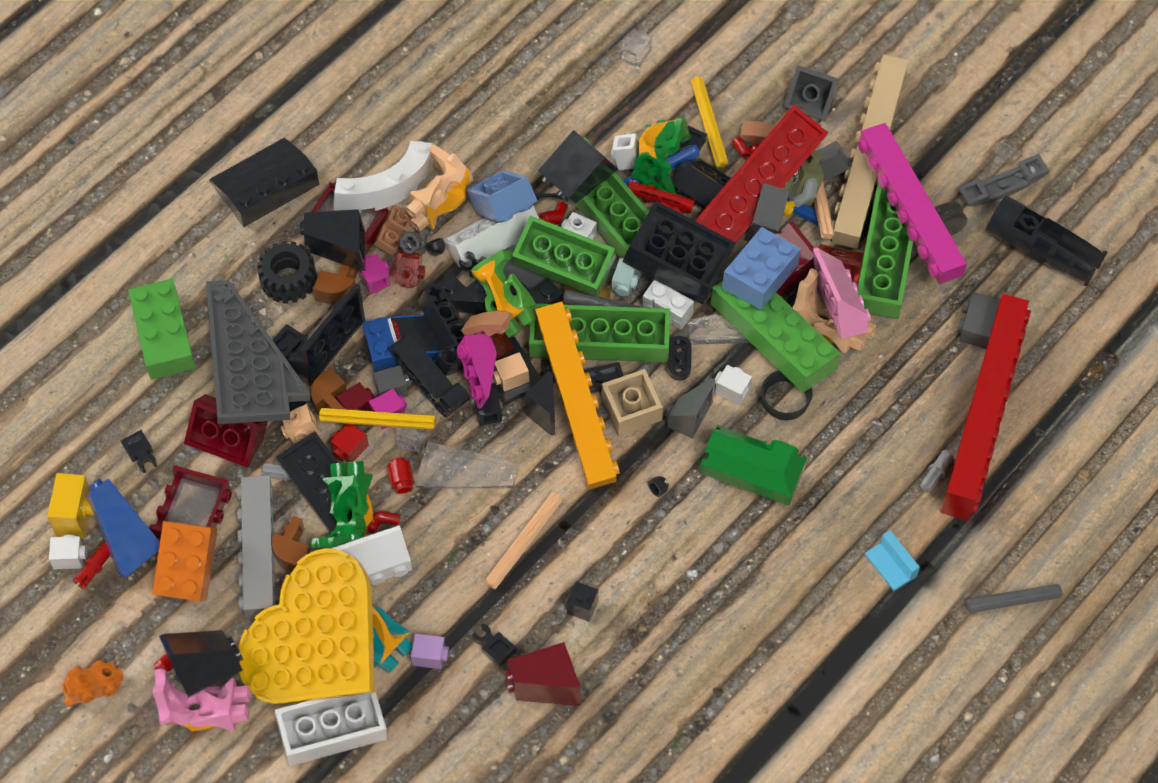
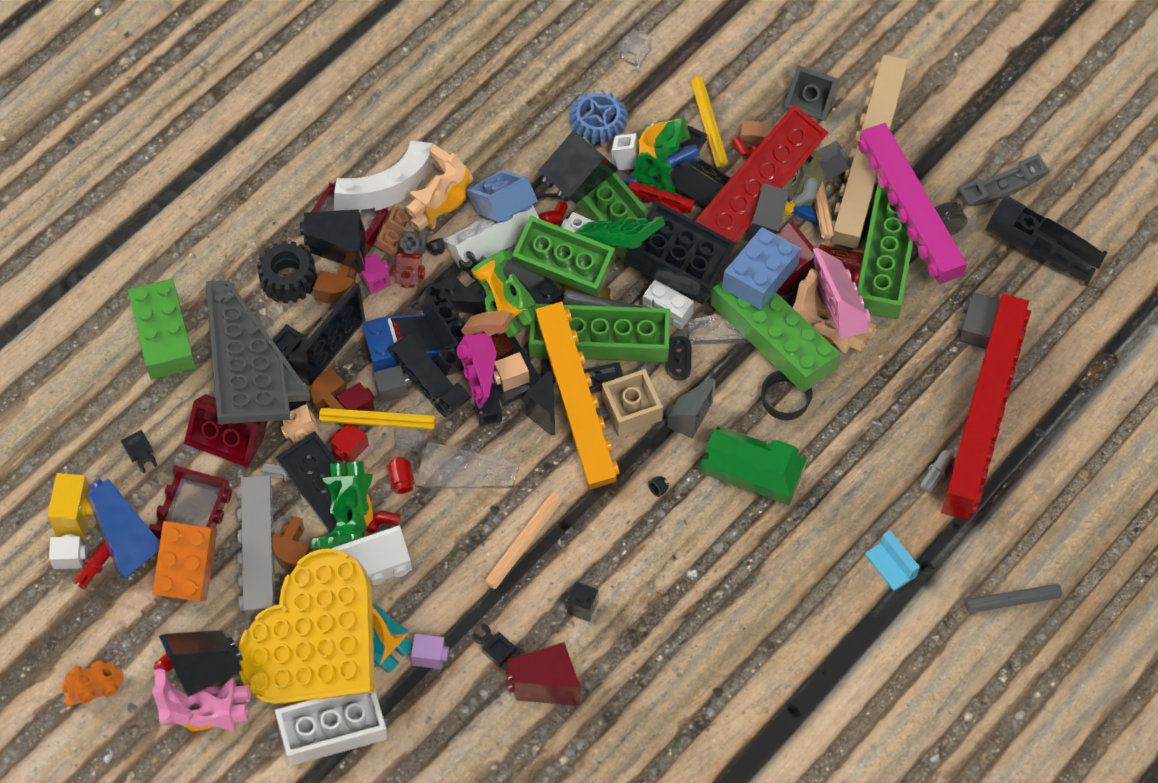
black slope [209,137,320,227] -> none
dark pink brick [369,389,407,430] -> none
light aqua brick [612,258,641,296] -> none
white brick [715,365,752,405] -> none
none -> medium blue gear [569,90,628,146]
none -> green wing [574,216,665,249]

